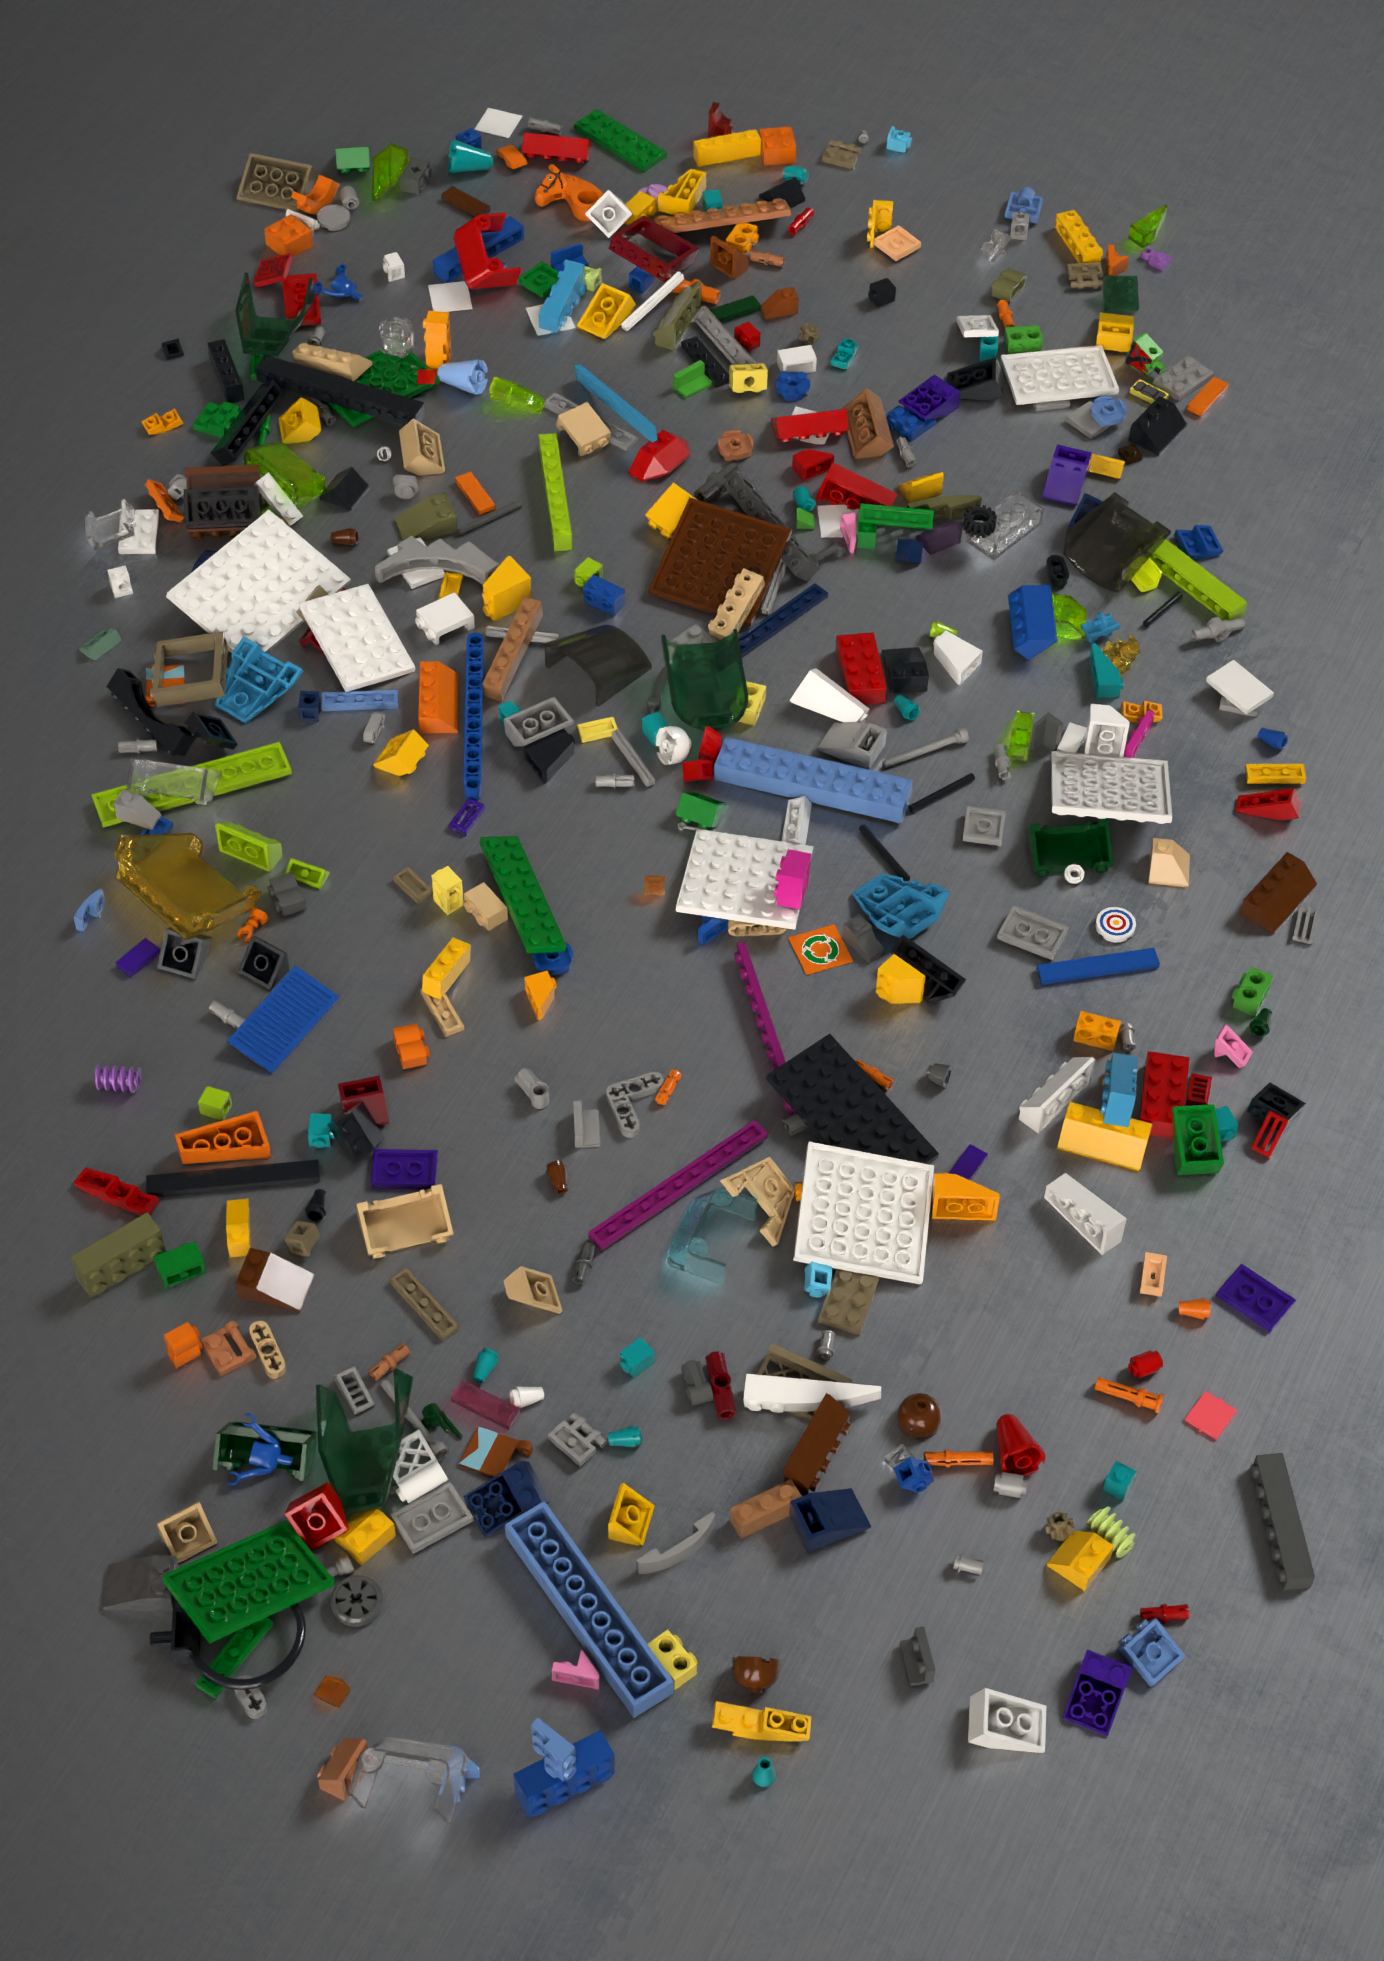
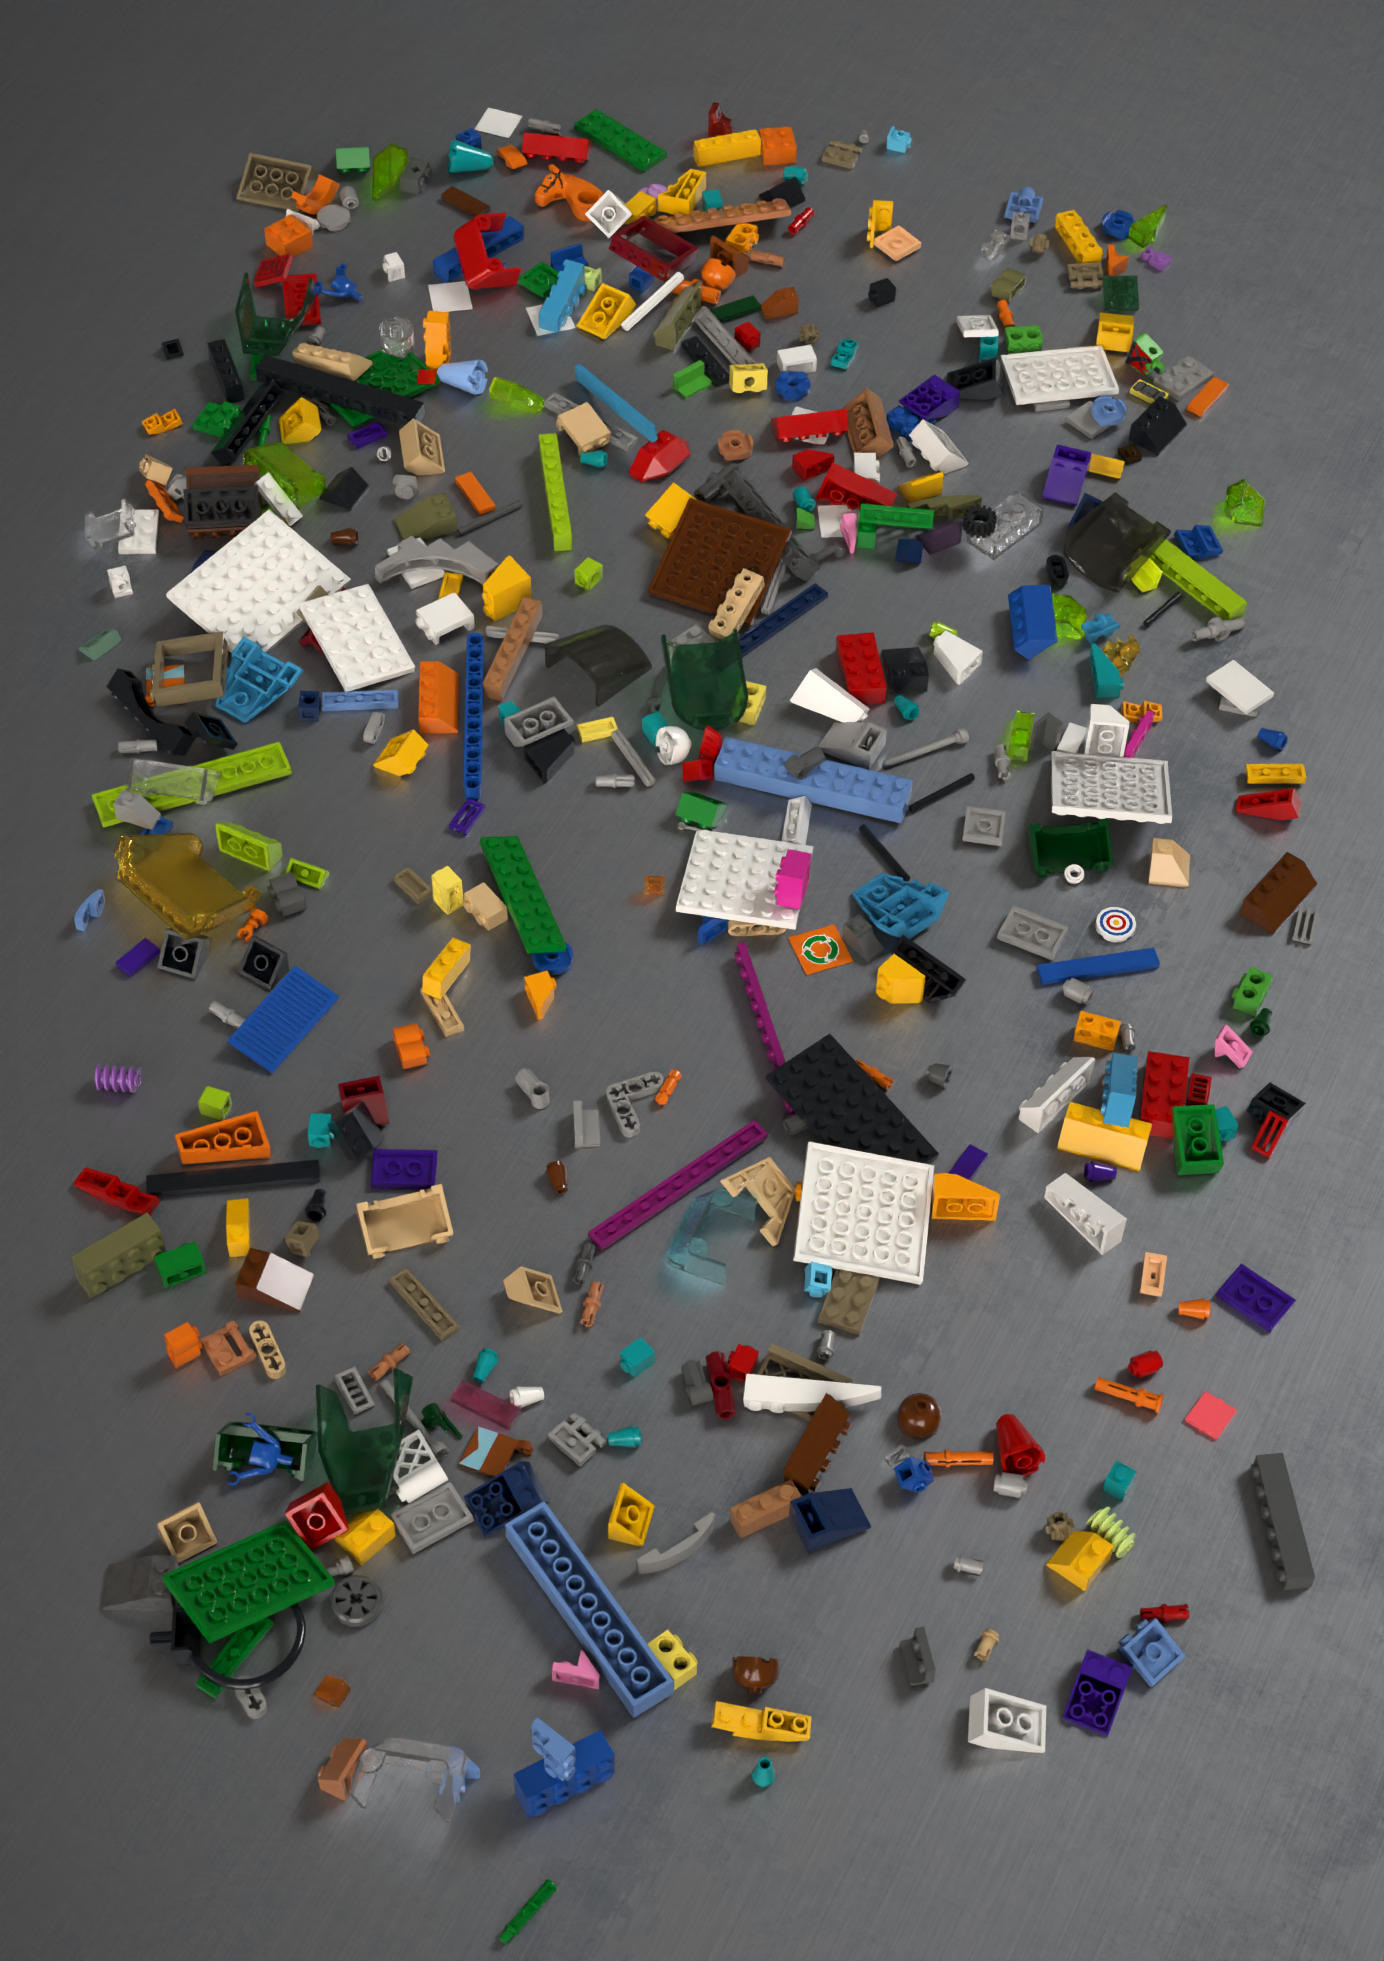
blue brick [583,575,625,616] -> none
none -> tan slope [139,454,172,485]
none -> dark purple tile [347,422,387,449]
none -> green piece [498,1879,557,1944]
none -> teal cone [580,450,608,468]
none -> nougat pin [580,1281,604,1327]
none -> orange cylinder [701,258,736,291]
none -> red brick [727,1344,759,1382]
none -> dark grey piece [785,747,826,781]
none -> white piece [853,453,880,484]
none -> white slope [909,419,969,474]
none -> tan pin [974,1629,999,1661]
none -> dark tan gear [1029,234,1050,254]
none -> light grey brick [1062,978,1094,1005]
none -> dark purple cone [1084,1161,1117,1182]
none -> blue plate [1102,210,1136,240]
none -> clear neon green slope [1224,478,1266,527]

